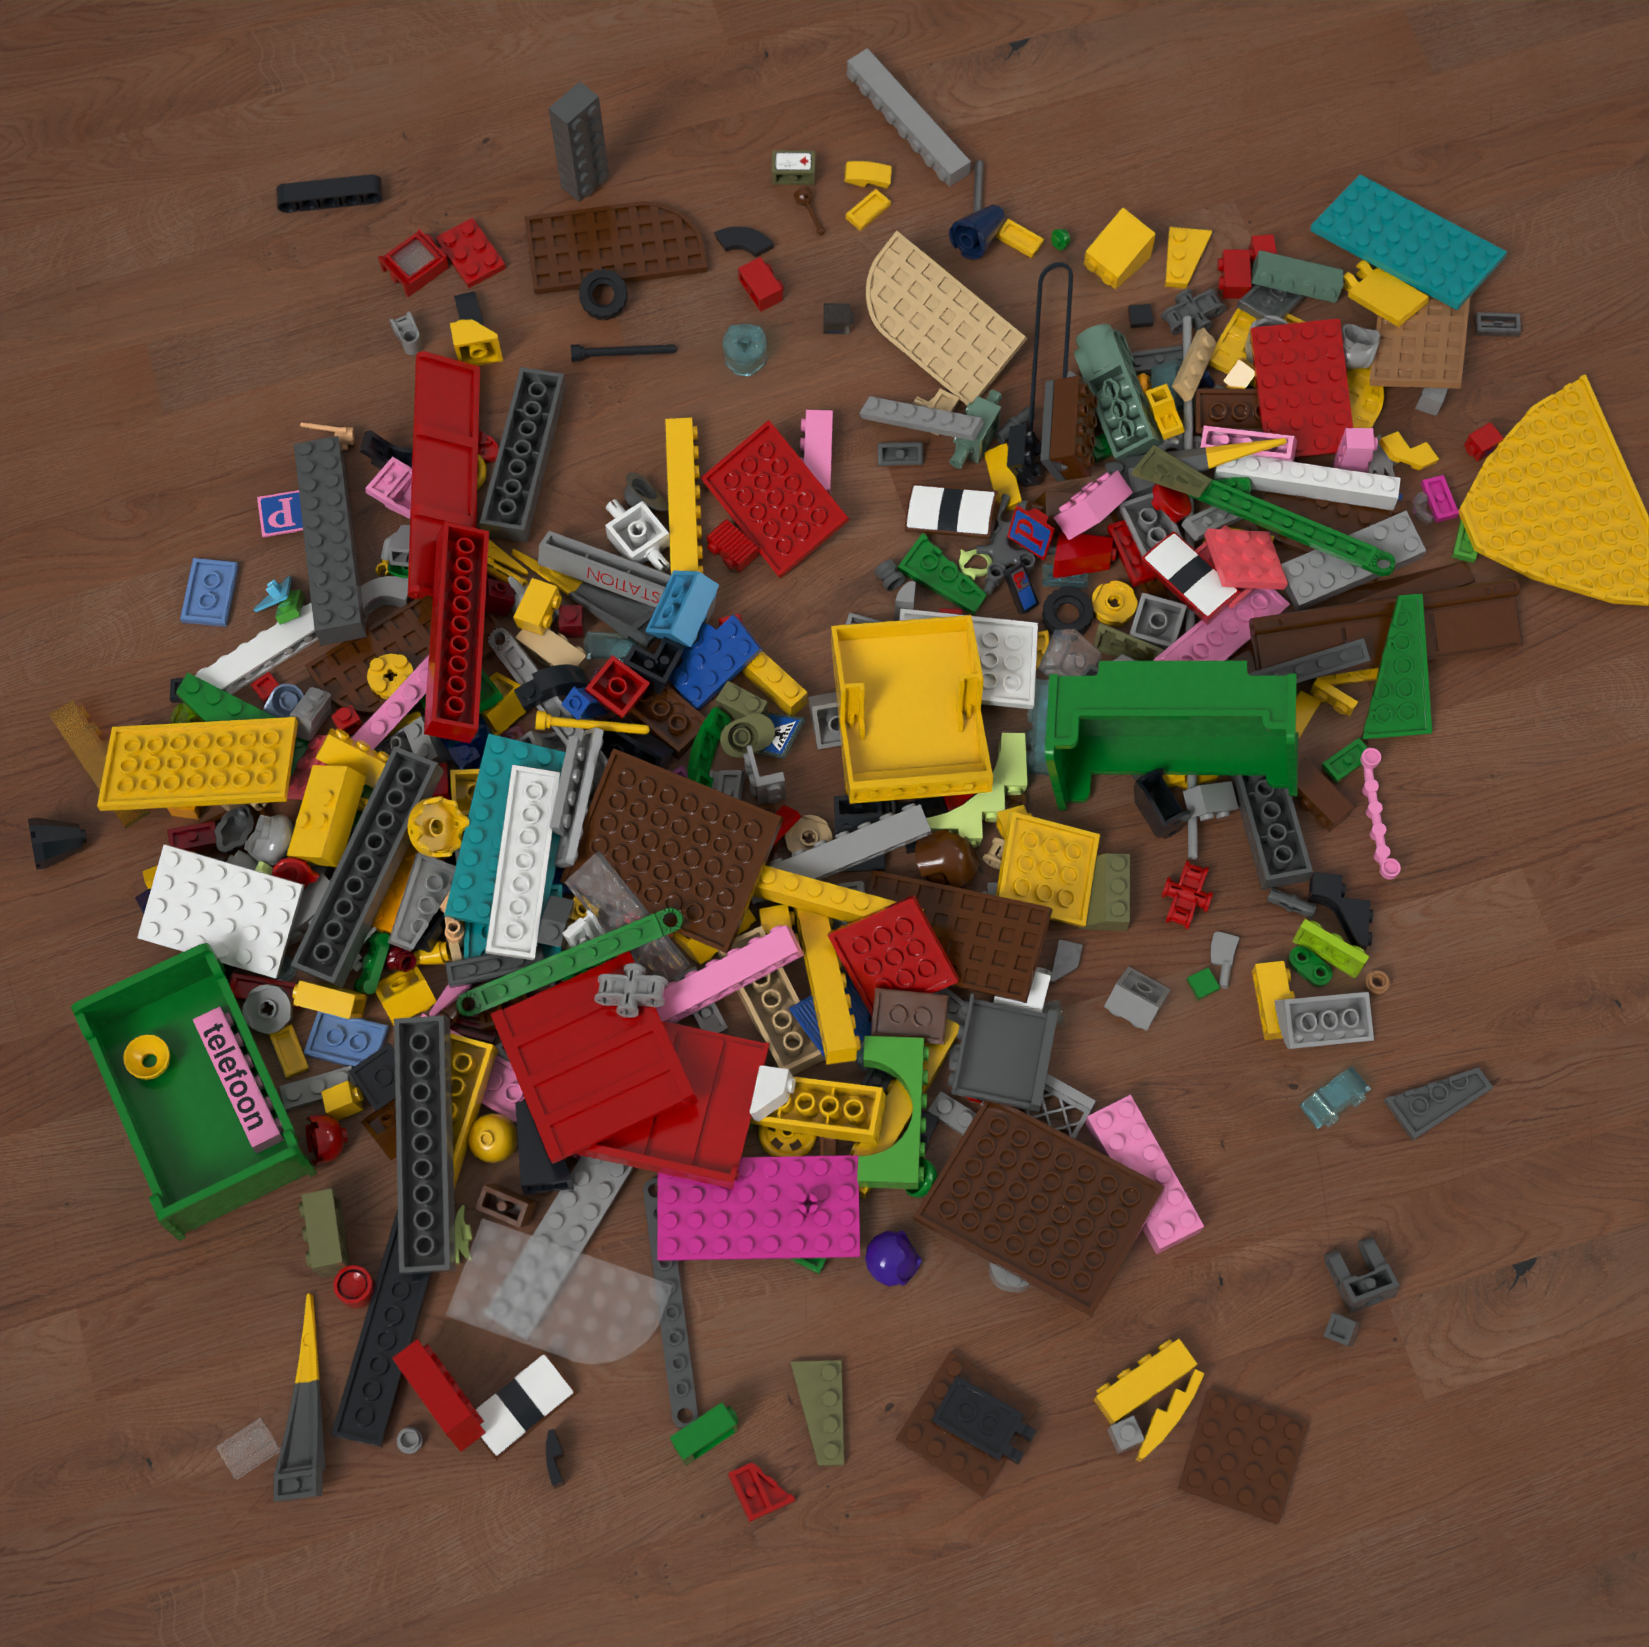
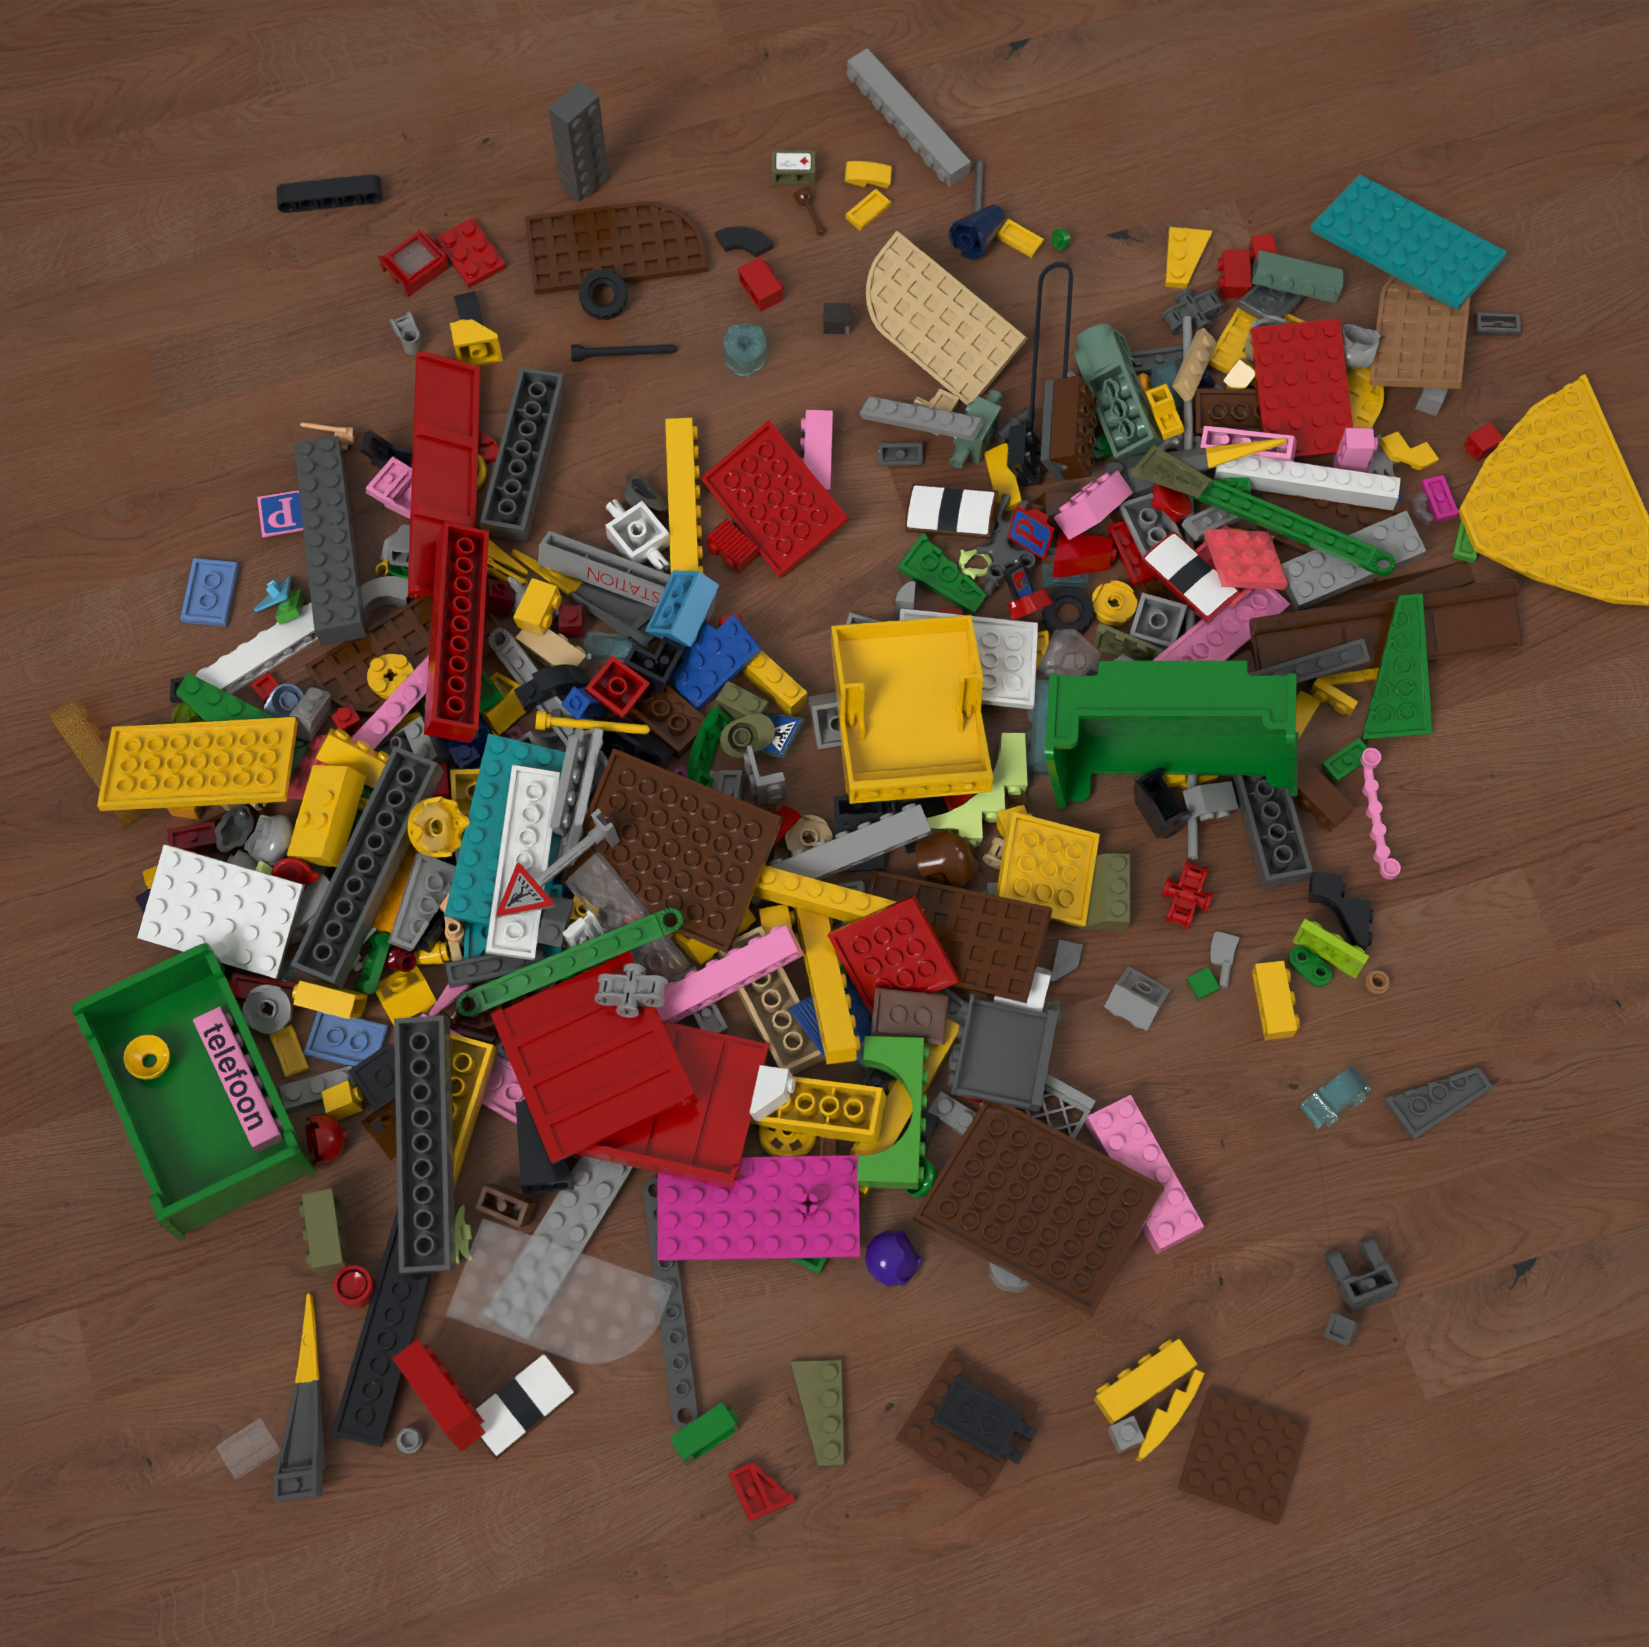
black cone [28,817,87,870] -> none
yellow cylinder [468,1113,518,1163] -> none
black slope [546,1429,565,1489] -> none
dark grey wheel [874,560,905,592] -> none
yellow slope [1084,208,1156,290] -> none
black tile [1128,304,1153,328] -> none
dark grey pin [1267,887,1317,919] -> none
light grey slope [1275,992,1374,1049] -> none
yellow tile [1342,260,1429,327] -> none
none -> light grey piece [496,809,620,918]
none -> red piece [1008,588,1053,621]

